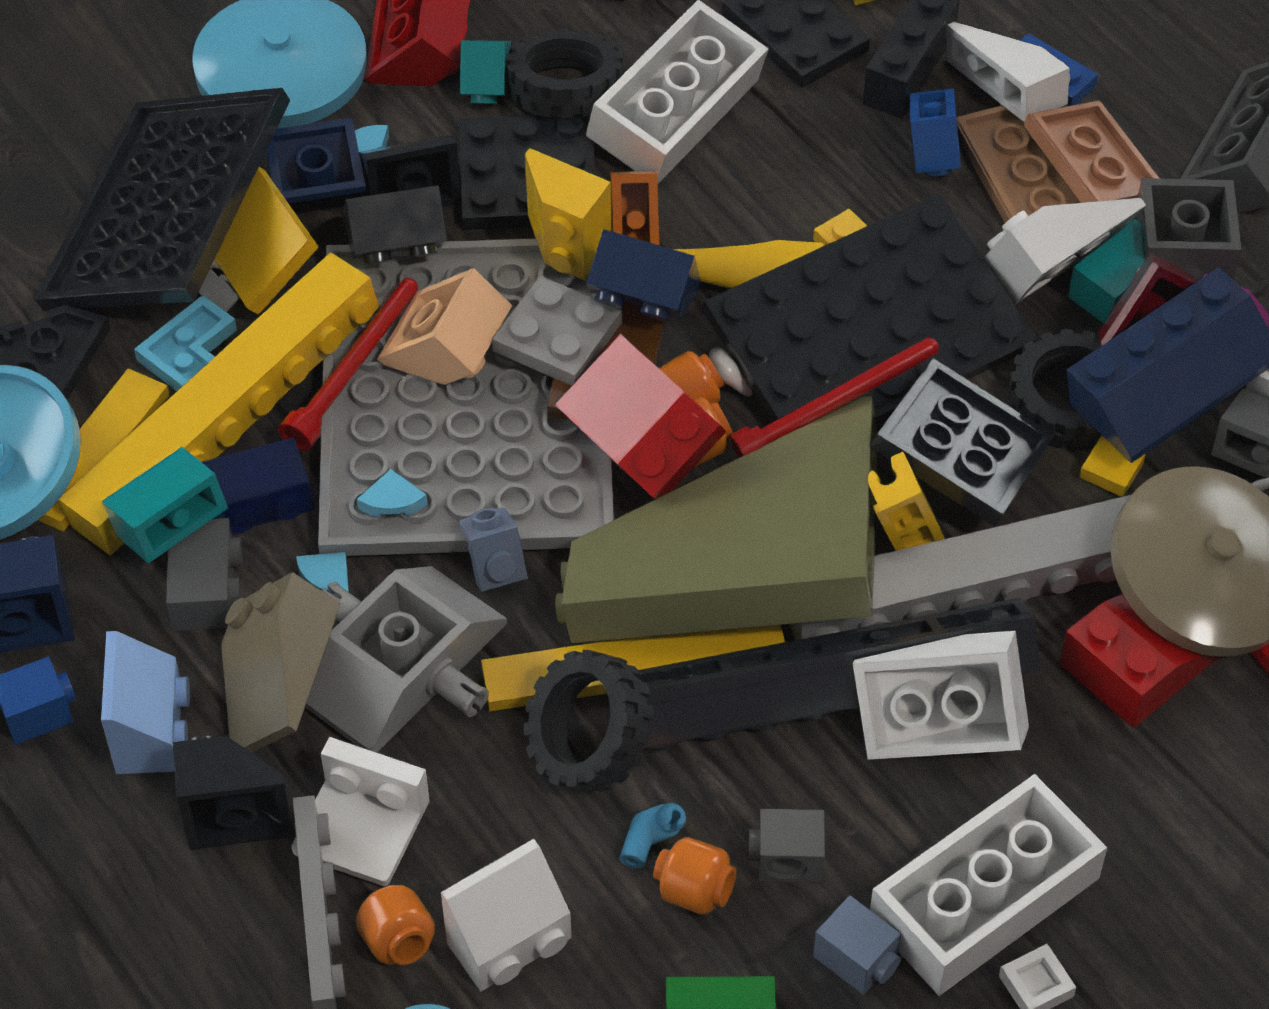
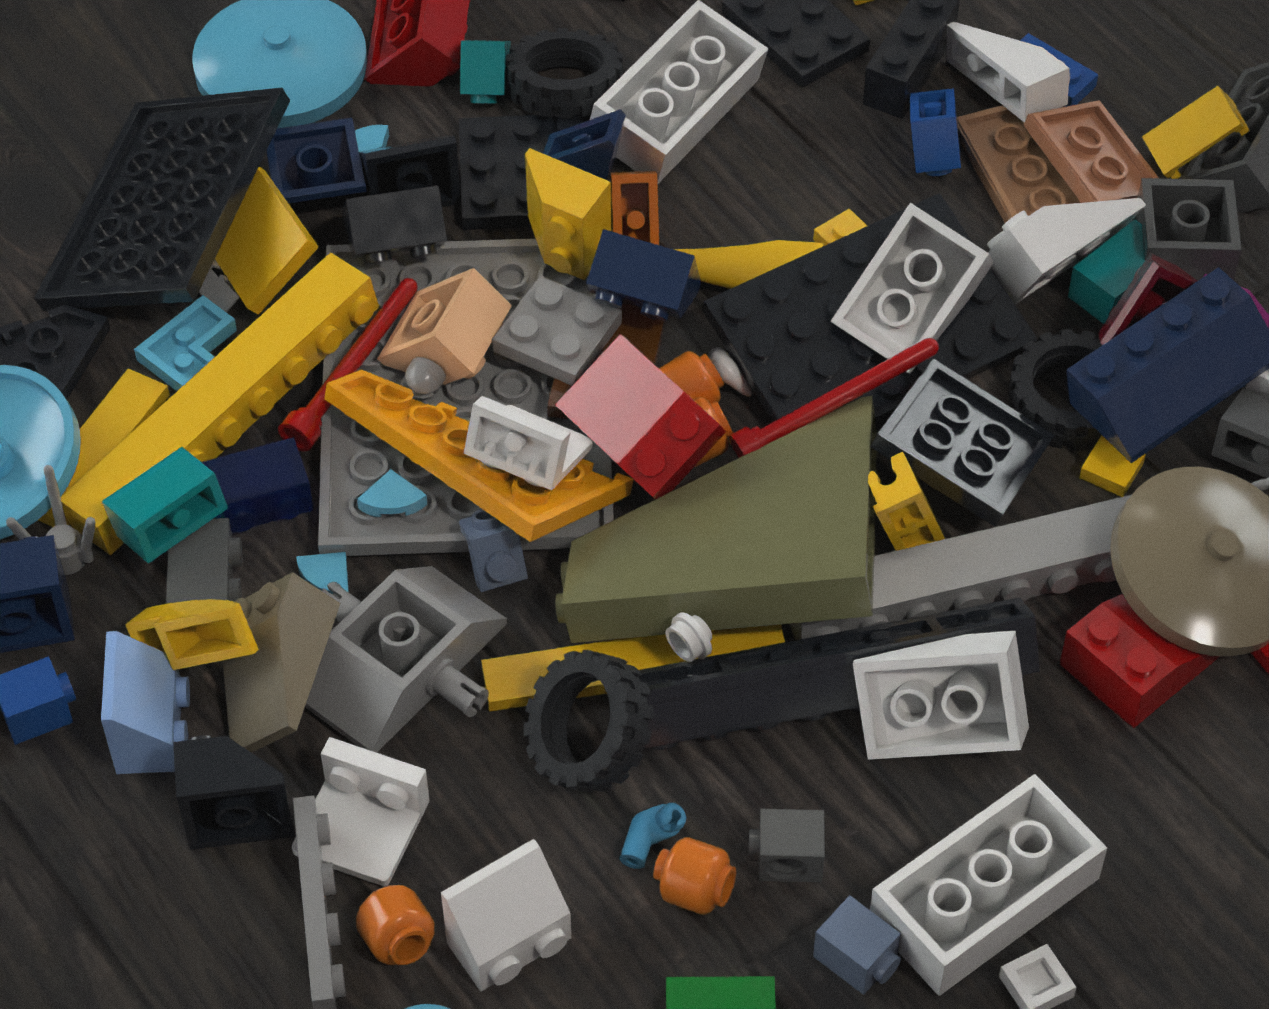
none -> light grey plant [6,465,96,575]
none -> yellow slope [125,599,259,670]
none -> light orange wing [324,369,634,542]
none -> light grey hinge [404,357,446,400]
none -> white bracket [463,396,593,491]
none -> dark blue slope [543,109,626,181]
none -> white plate [665,612,712,662]
none -> white slope [831,203,994,374]
none -> yellow hinge [1142,86,1250,179]

